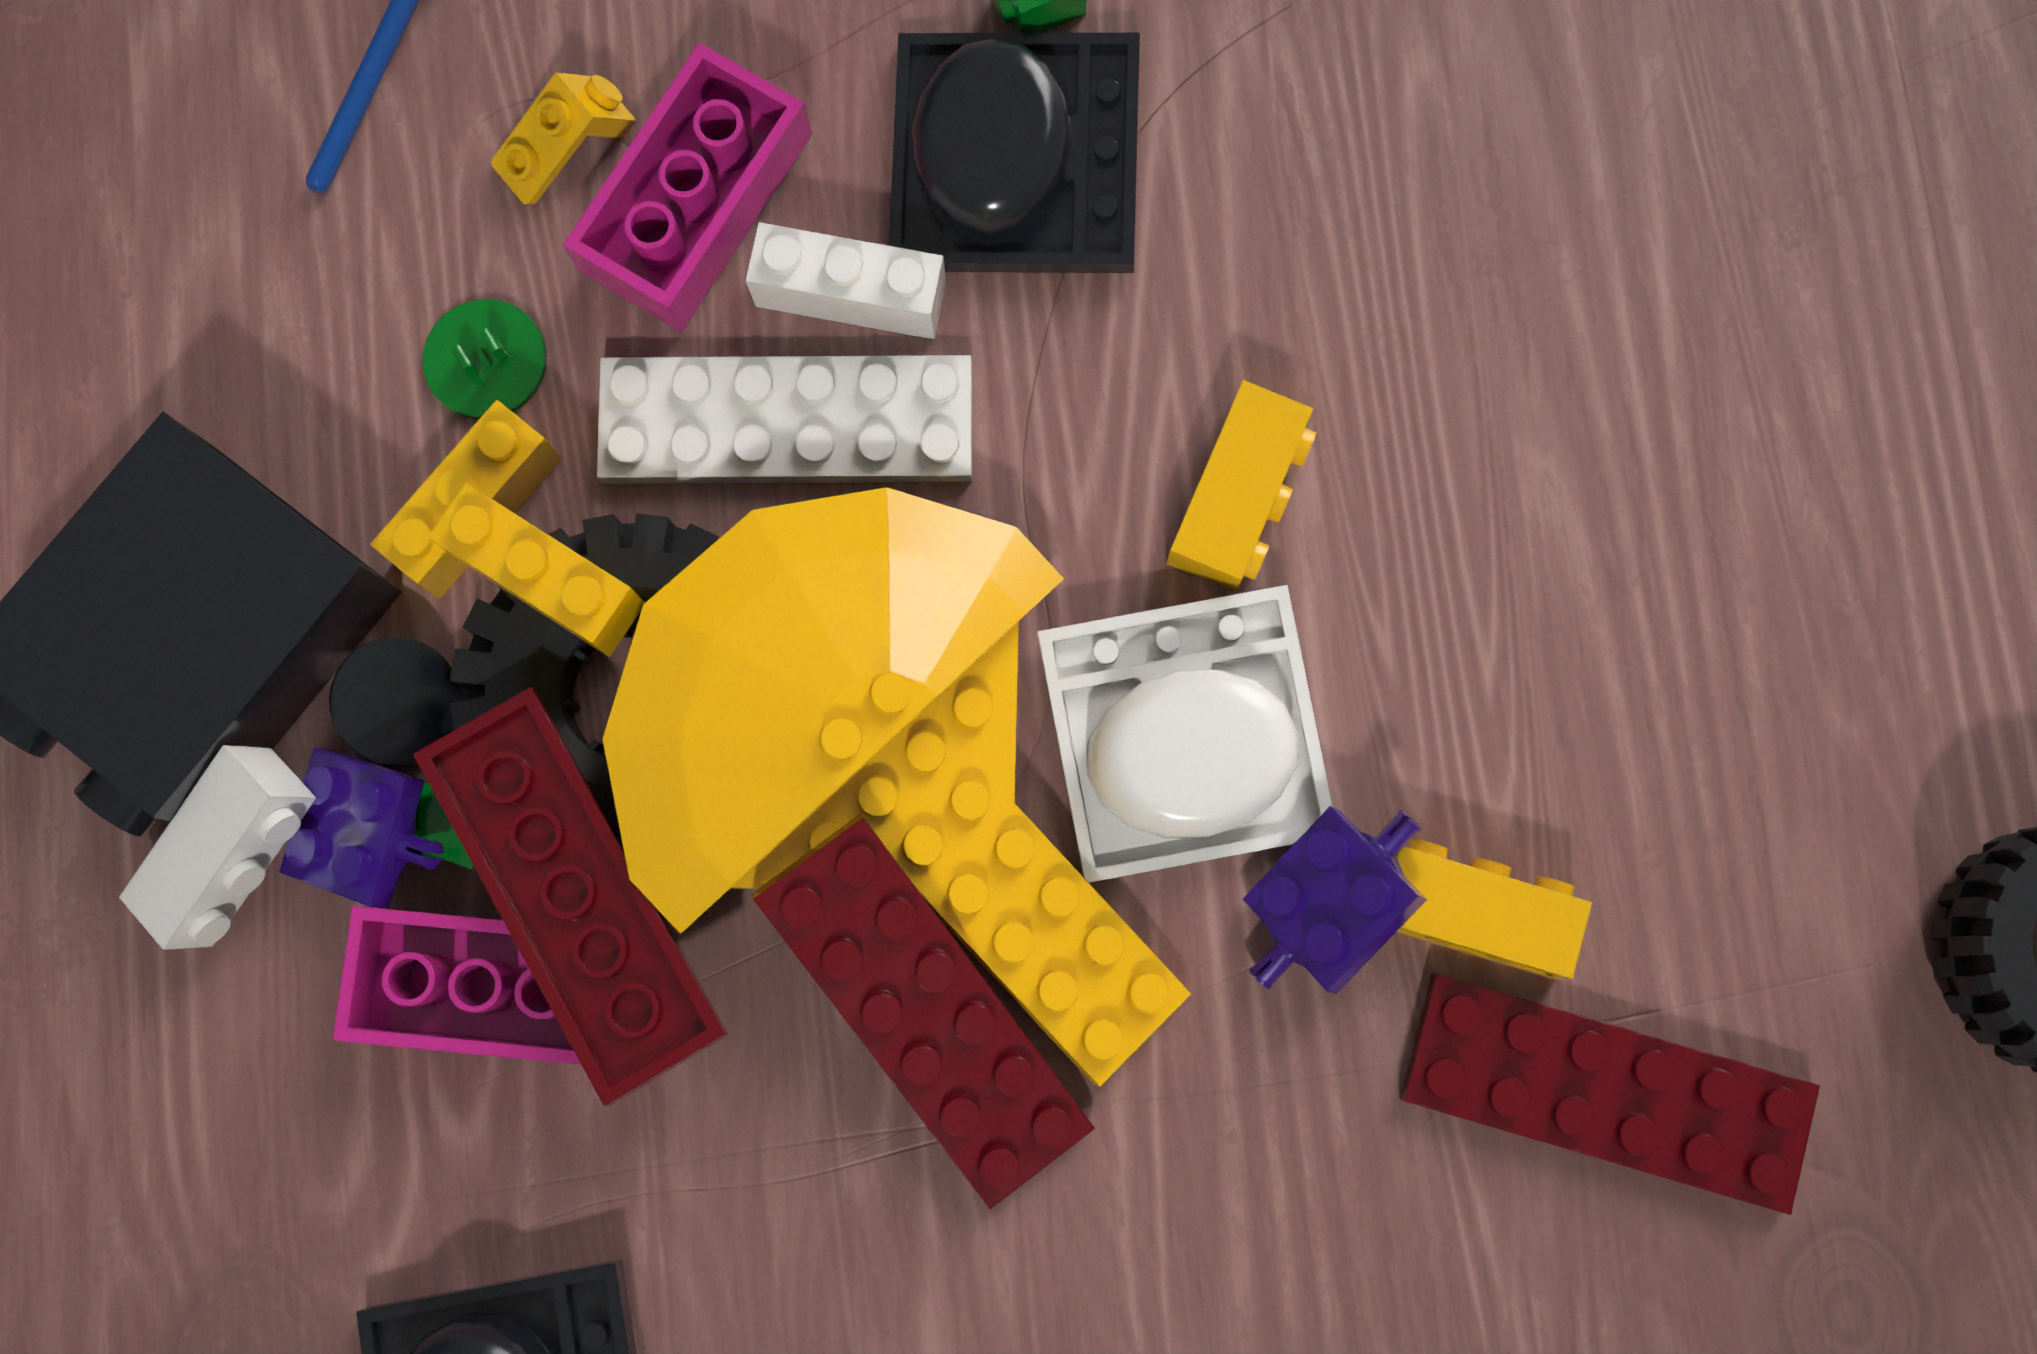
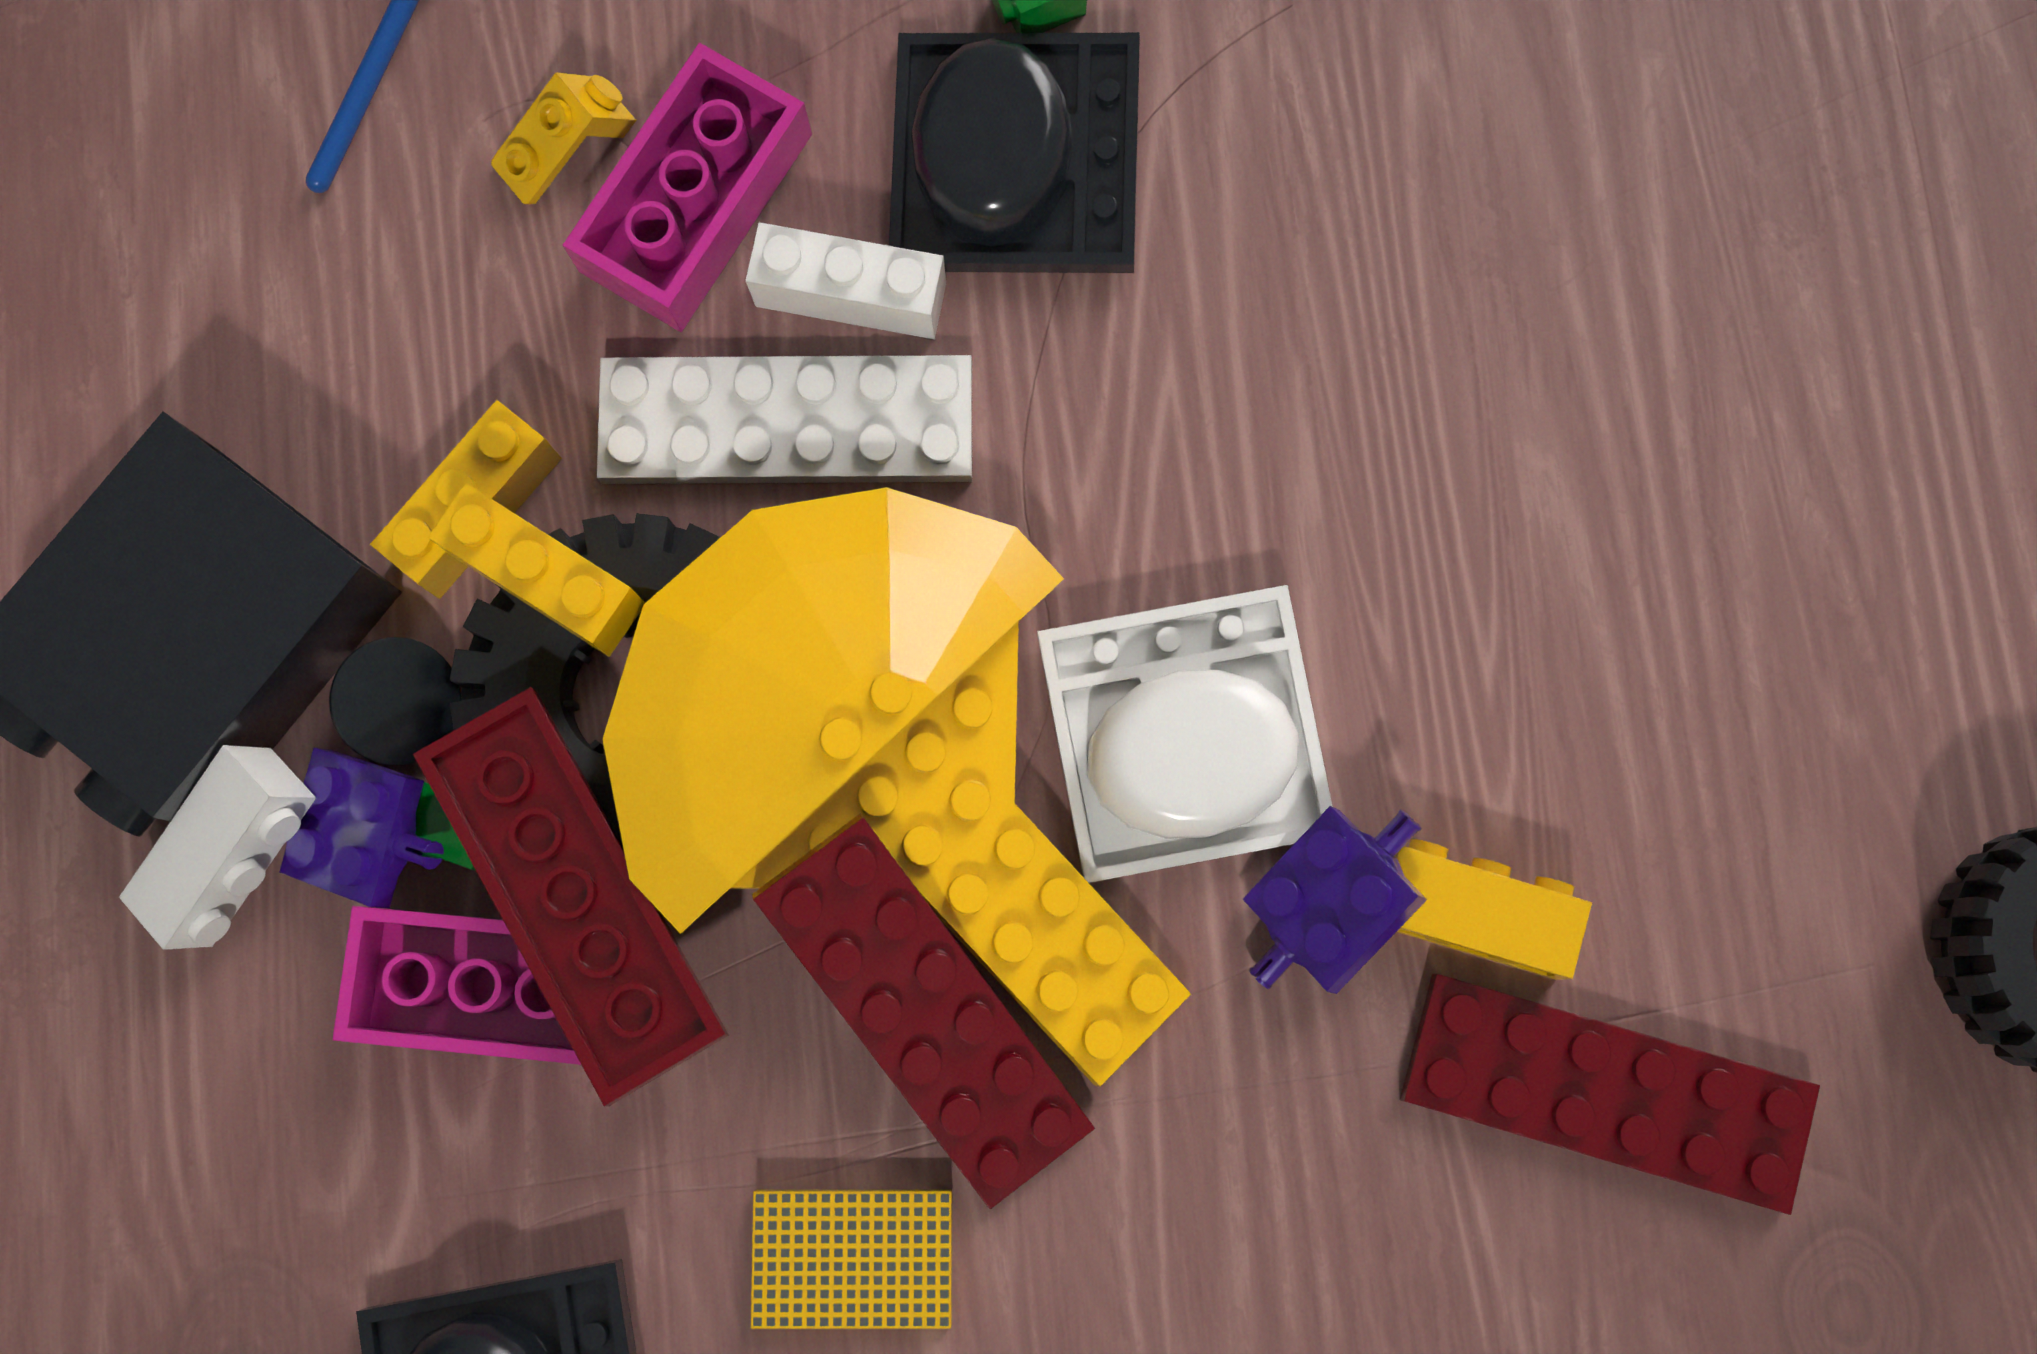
green piece [422,299,547,419] -> none
yellow brick [1166,380,1317,593] -> none
none -> yellow tile [751,1189,952,1329]

